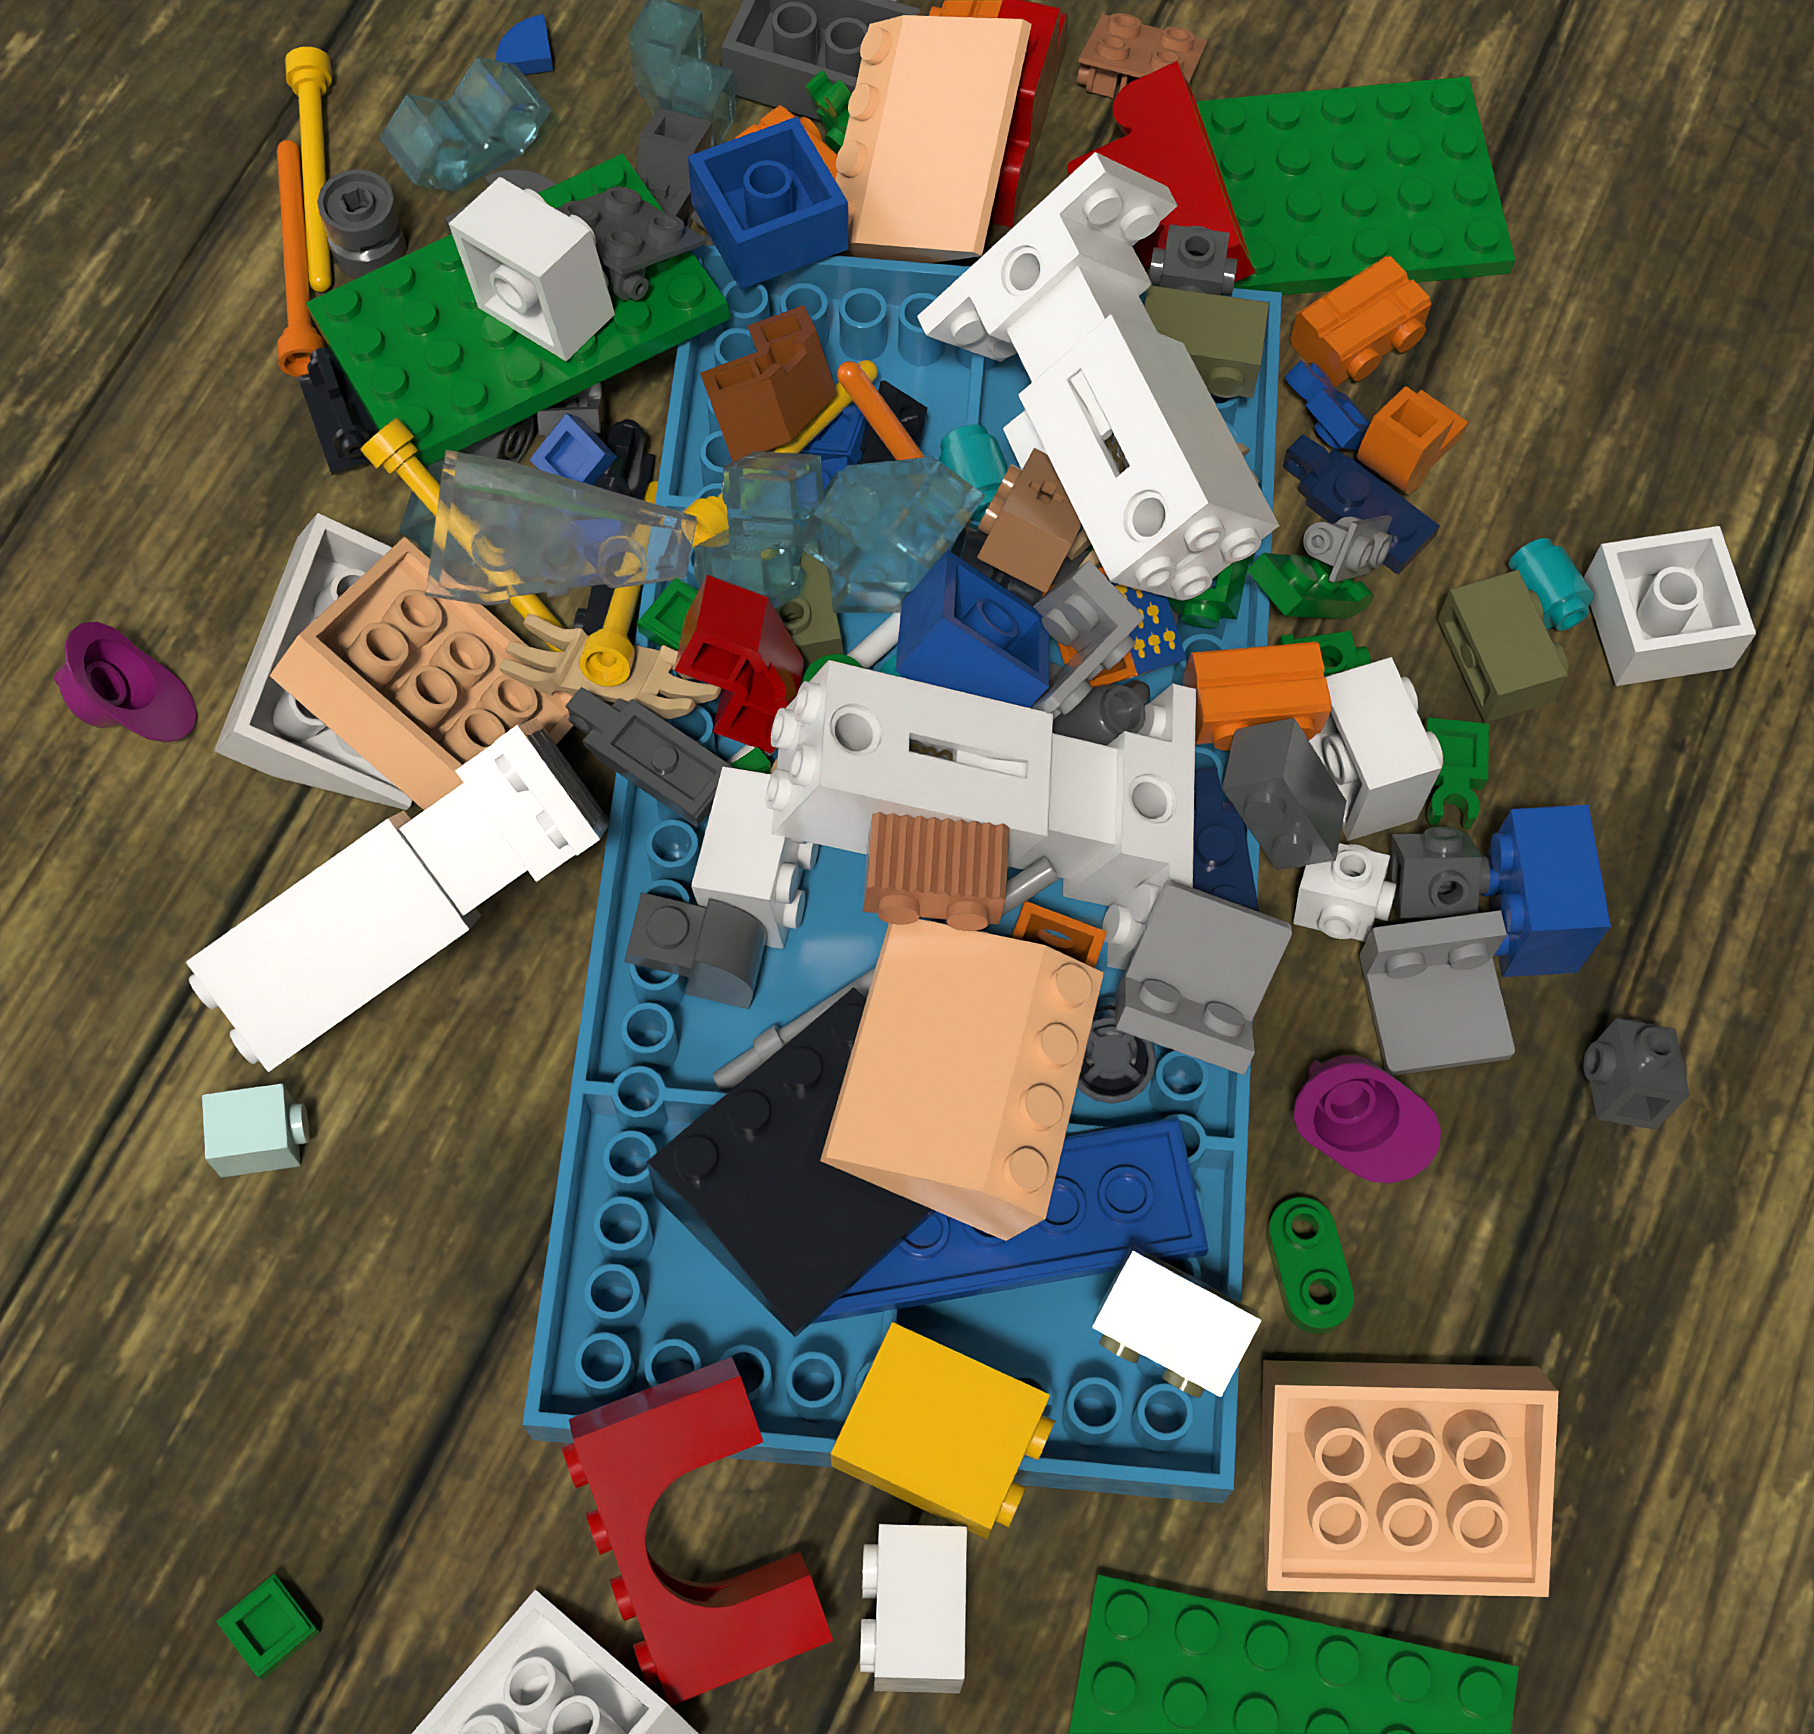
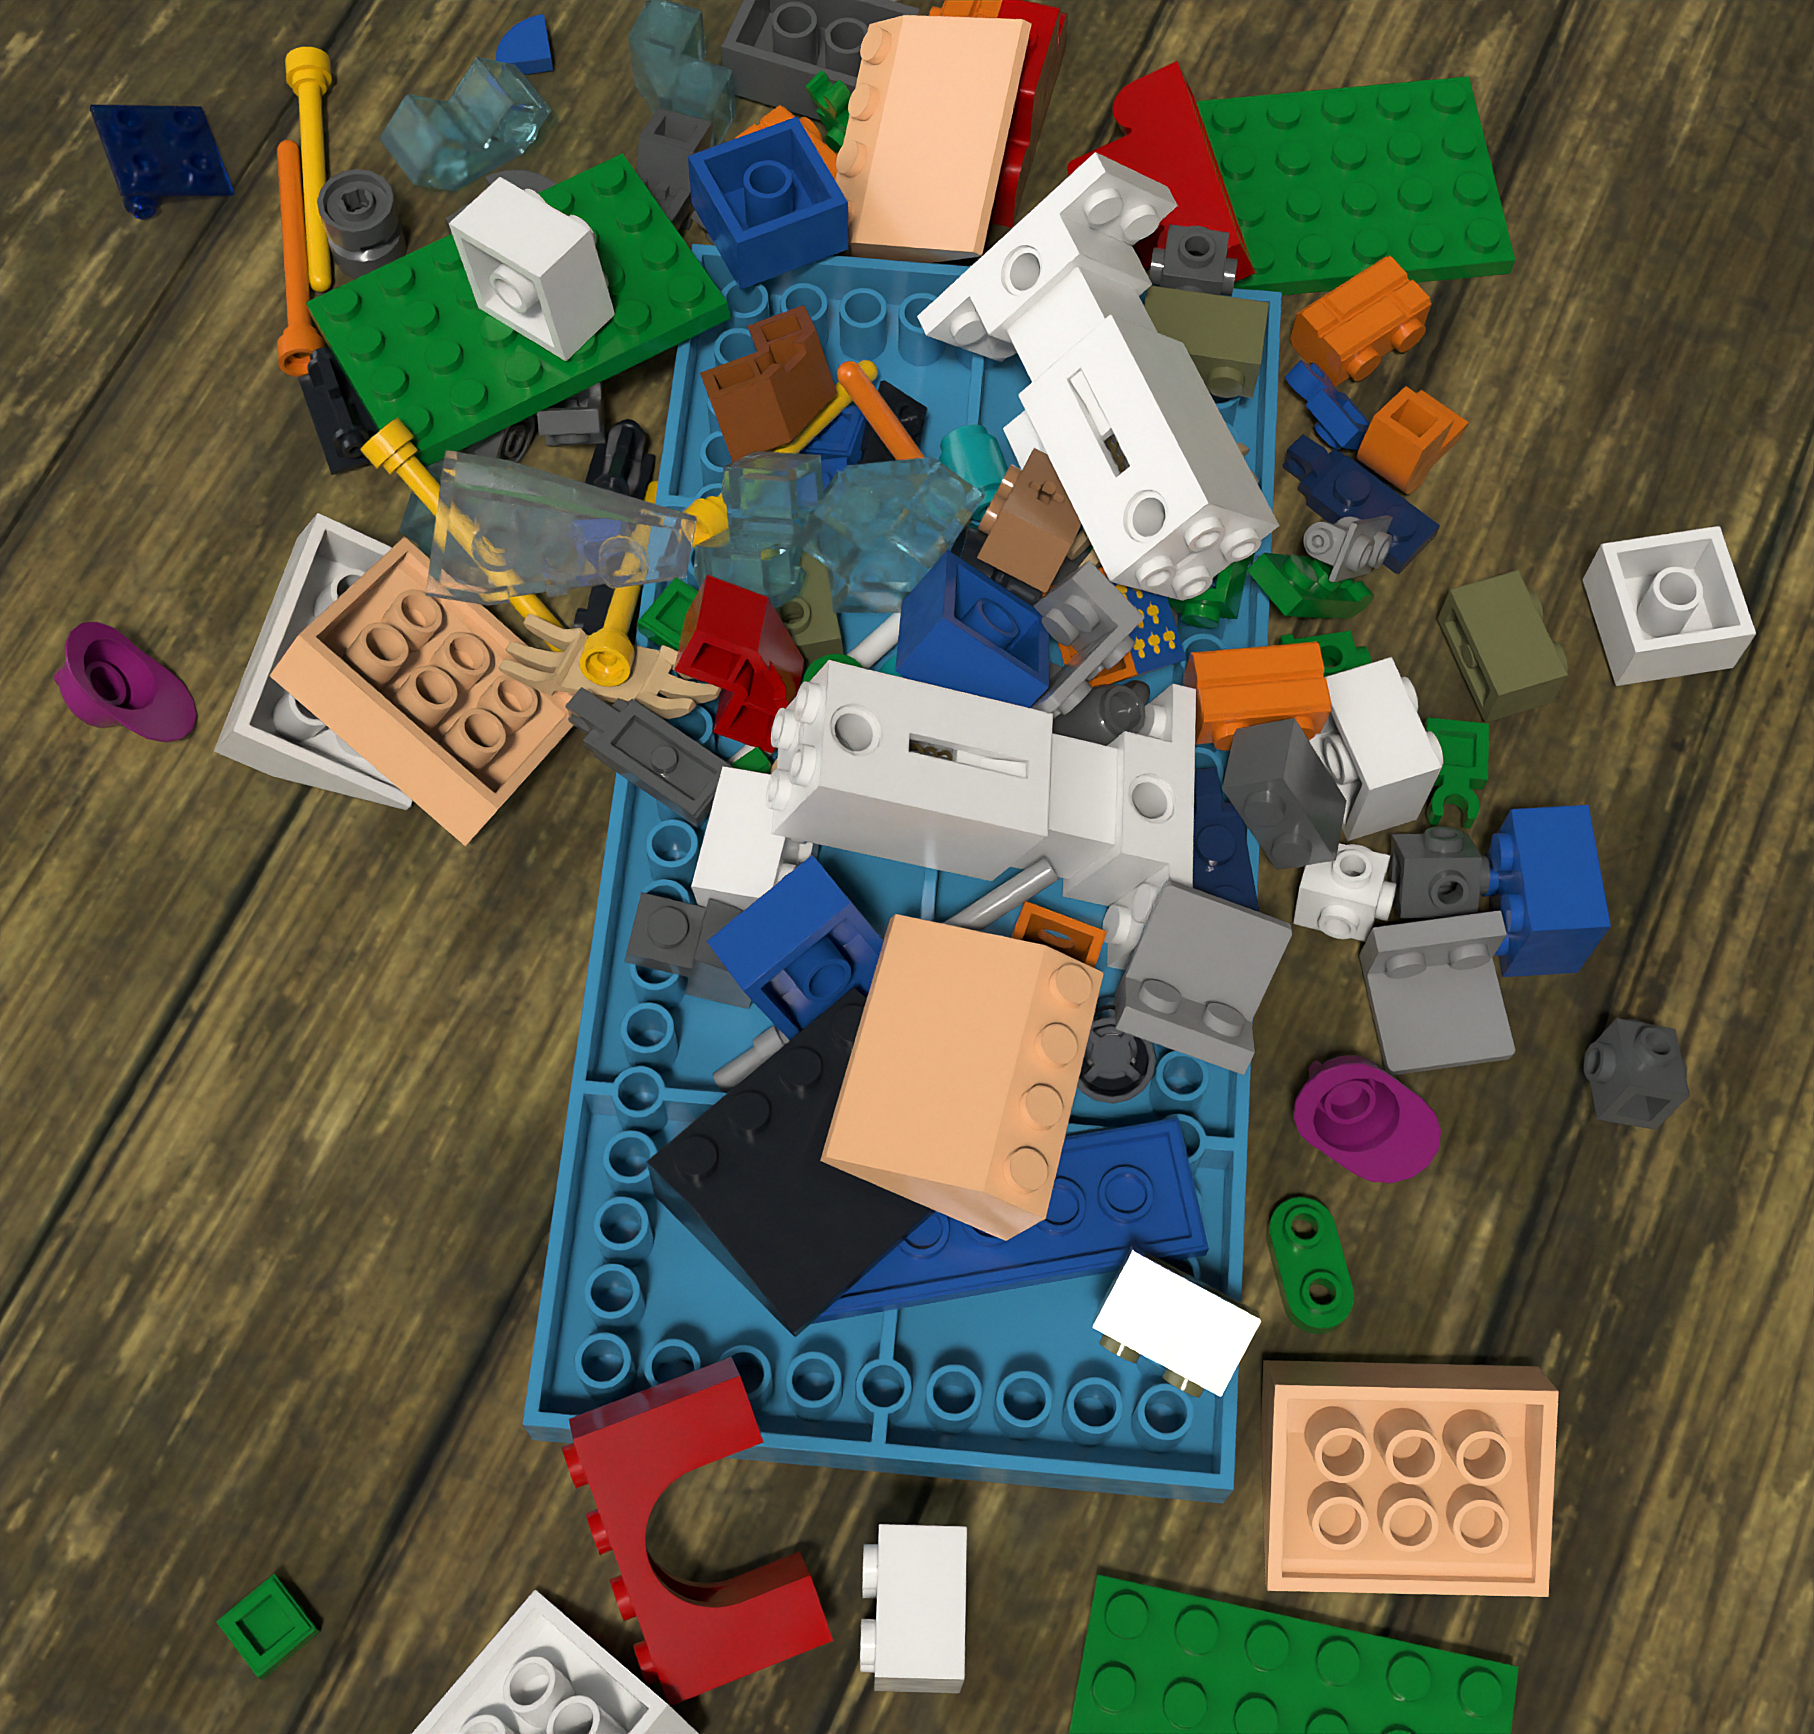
white brick [186,718,610,1072] -> none
light aqua brick [202,1083,309,1178] -> none
blue plate [529,413,617,503] -> none
dark grey hinge [555,187,707,301] -> none
yellow brick [830,1322,1055,1540] -> none
nougat brick [863,812,1009,931] -> none
nougat hinge [1077,13,1207,98] -> none
teal brick [1509,538,1594,631] -> none
none -> clear blue hinge [90,104,234,220]
none -> blue brick [706,855,884,1041]

